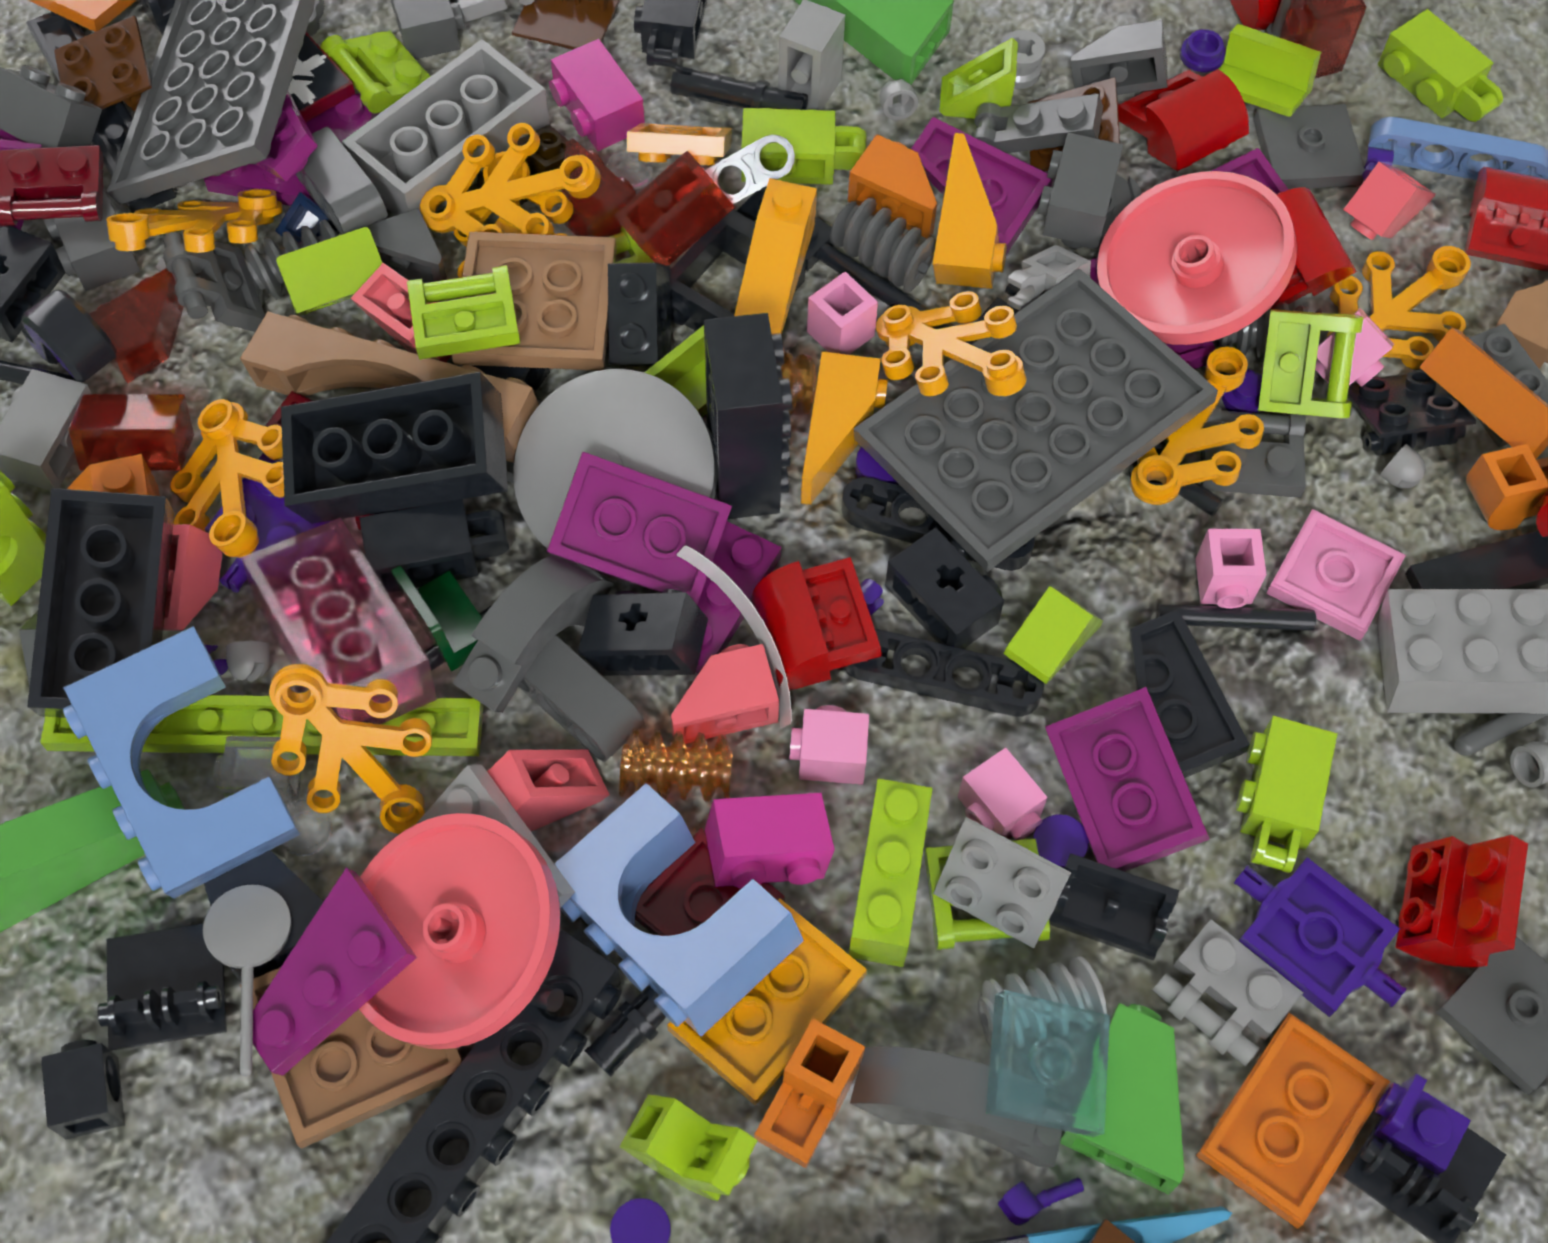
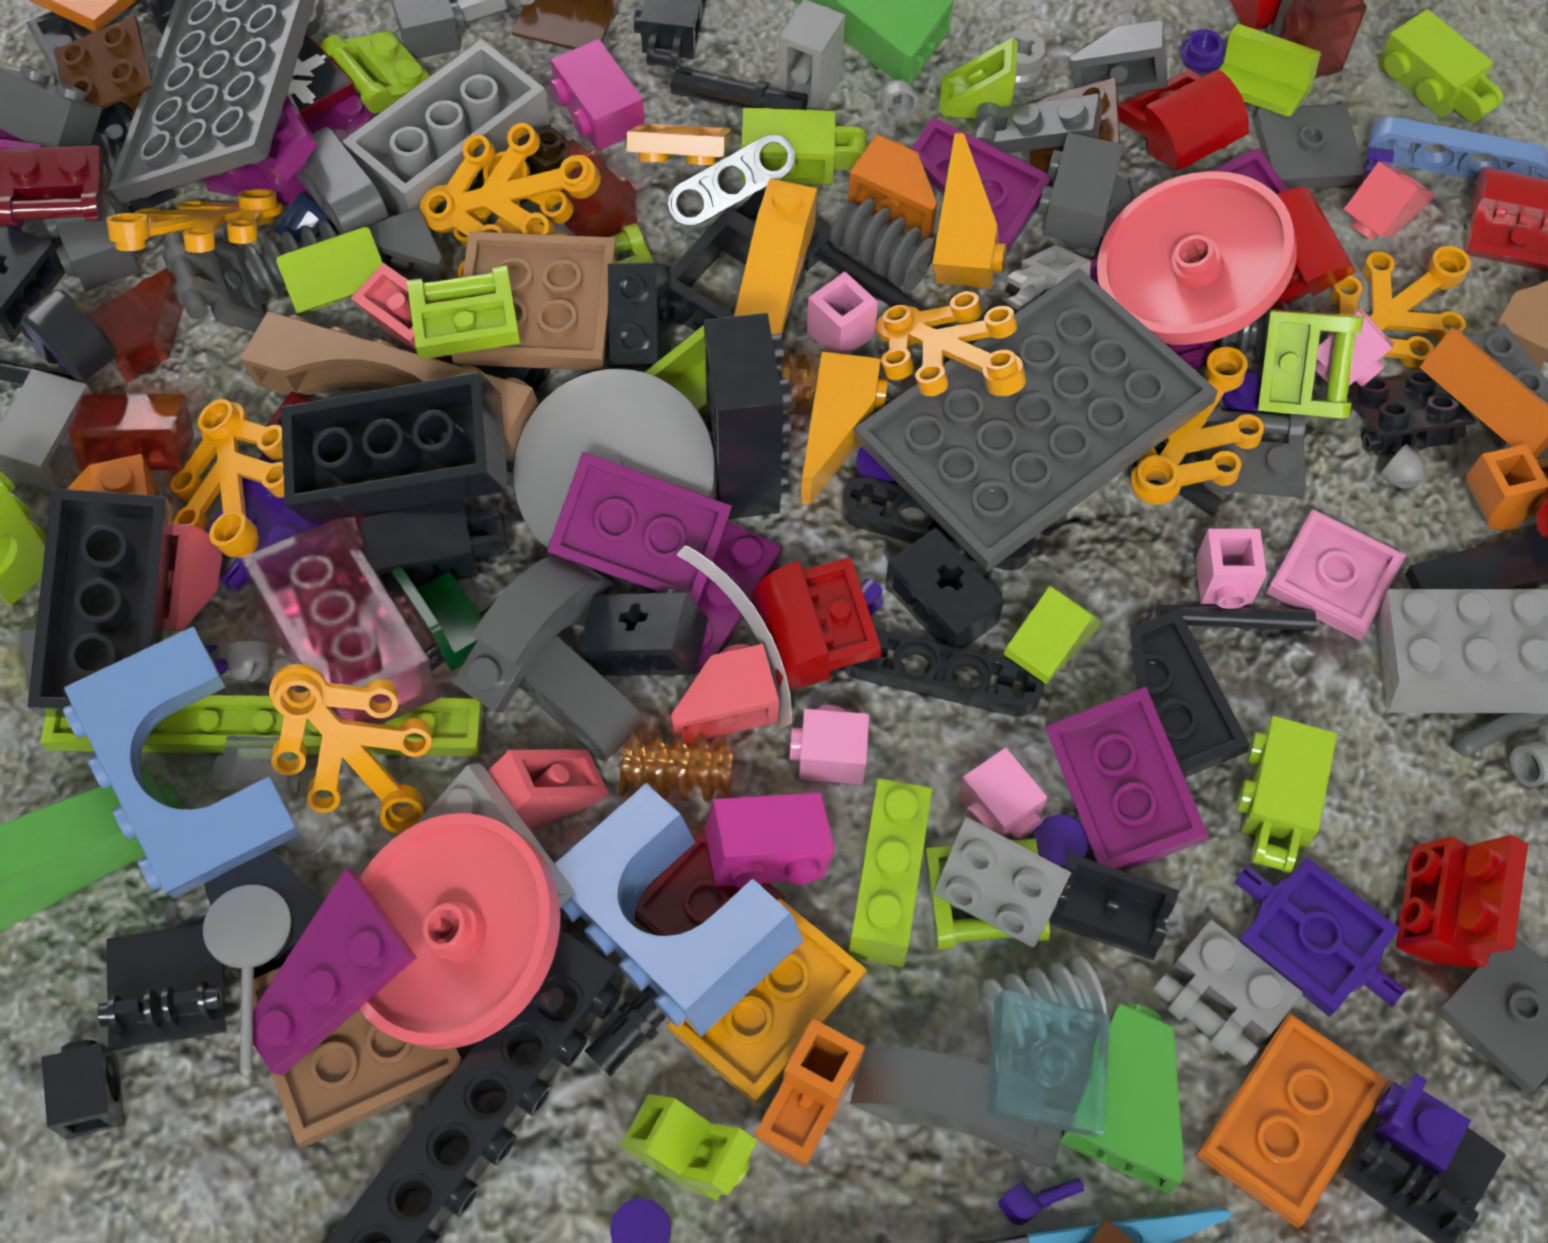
clear red brick [614,150,735,266] -> none

